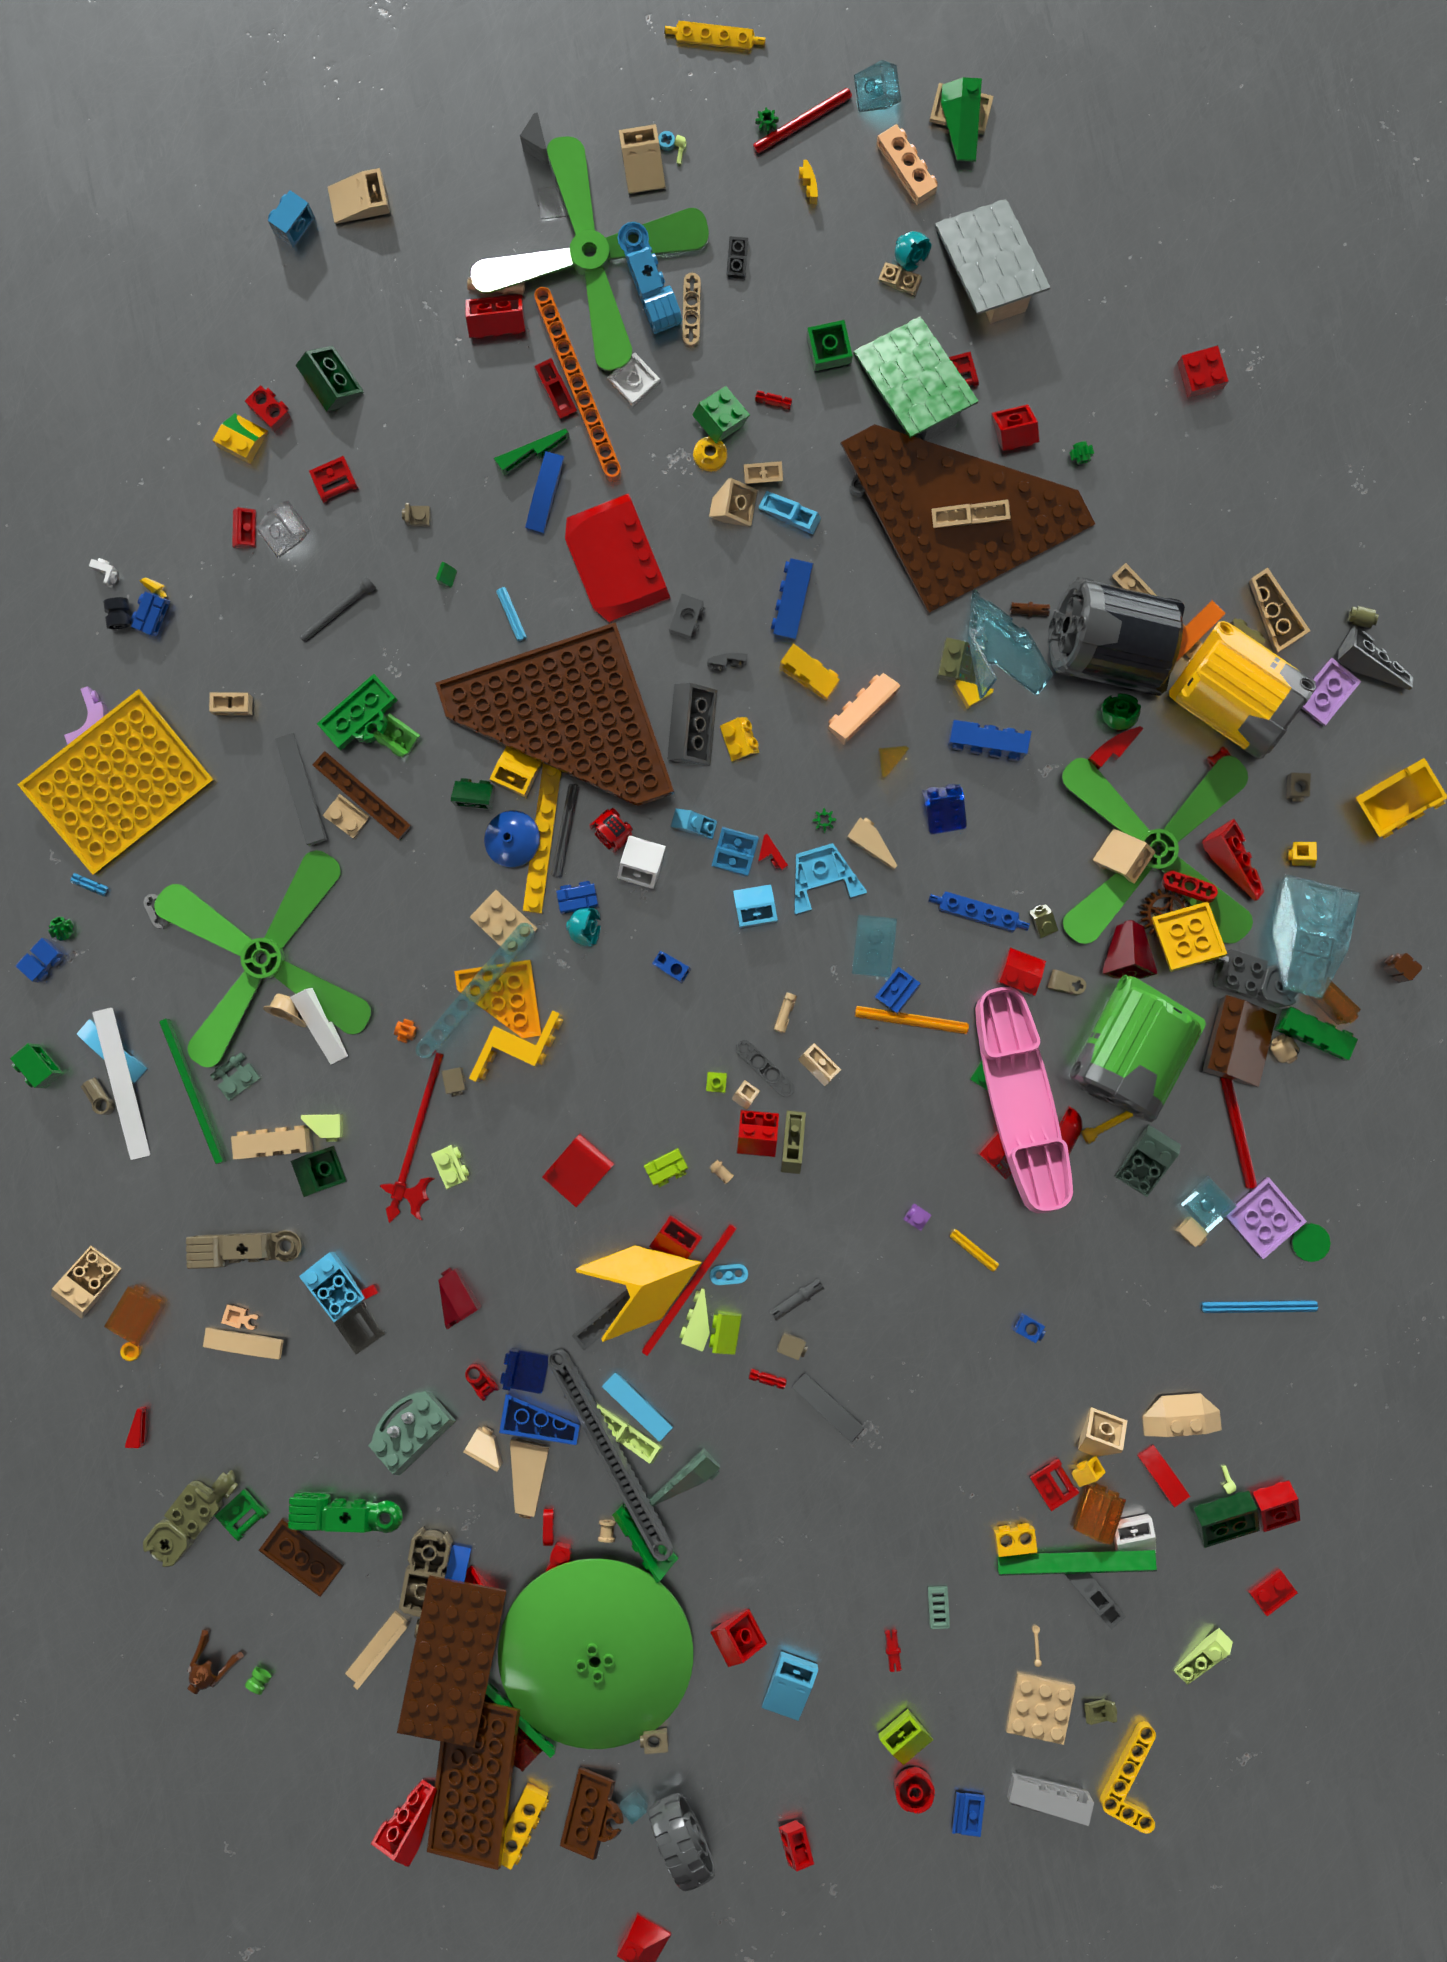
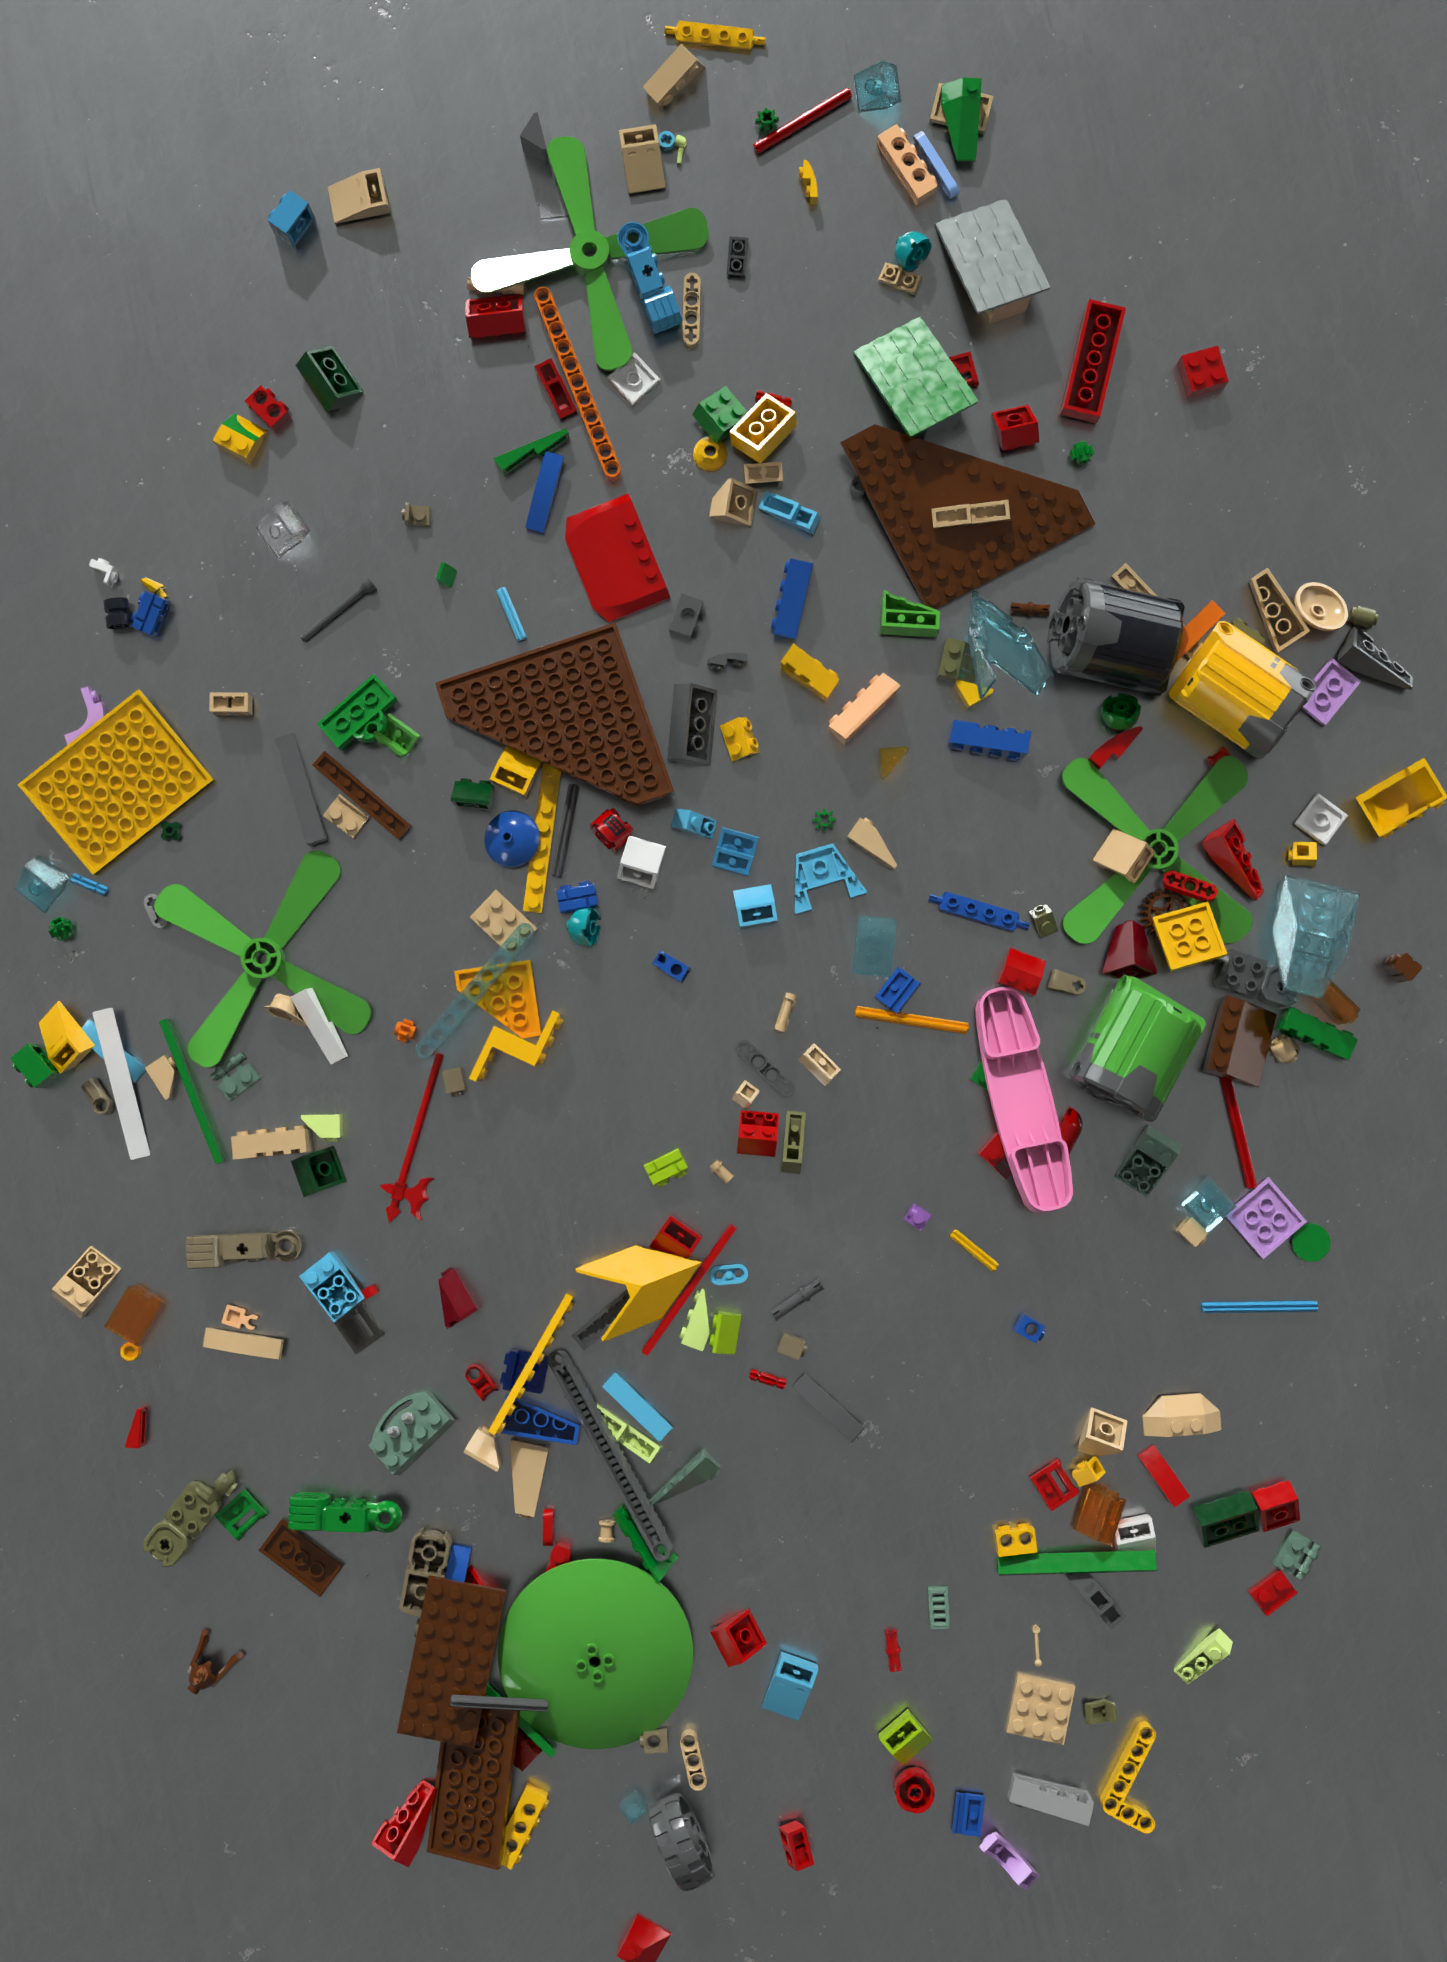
blue piece [16,938,64,983] -> none
red slope [232,507,256,548] -> none
bright green wheel [245,1667,272,1695] -> none
red plate [309,456,358,503] -> none
tan fence [345,1611,410,1690] -> none
yellowish green bracket [431,1145,469,1189] -> none
red door [542,1134,614,1207] -> none
reddish brown plate [560,1768,624,1860] -> none
lime brick [706,1072,727,1093] -> none
red slope [758,834,788,871] -> none
green brick [807,320,853,371] -> none
clear blue bracket [922,784,967,834] -> none
yellow piece [1081,1111,1133,1145] -> none
yellowish green hand [1222,1466,1236,1494] -> none
dark tan brick [1286,773,1311,802] -> none
none -> clear light blue slope [15,855,69,913]
none -> yellow slope [39,1001,95,1074]
none -> tan slope [145,1055,179,1100]
none -> dark green plate [161,821,180,840]
none -> dark grey axle [450,1695,548,1712]
none -> yellow plate [488,1293,574,1436]
none -> tan wedge [643,44,705,107]
none -> tan beam [680,1729,707,1791]
none -> yellow brick [729,393,797,464]
none -> bright green wedge [880,590,940,638]
none -> light blue beam [913,131,960,199]
none -> lavender arch [979,1831,1039,1890]
none -> red brick [1060,299,1126,423]
none -> sand green plate [1272,1529,1321,1581]
none -> tan dish [1294,582,1348,632]
none -> white plate [1294,793,1349,847]

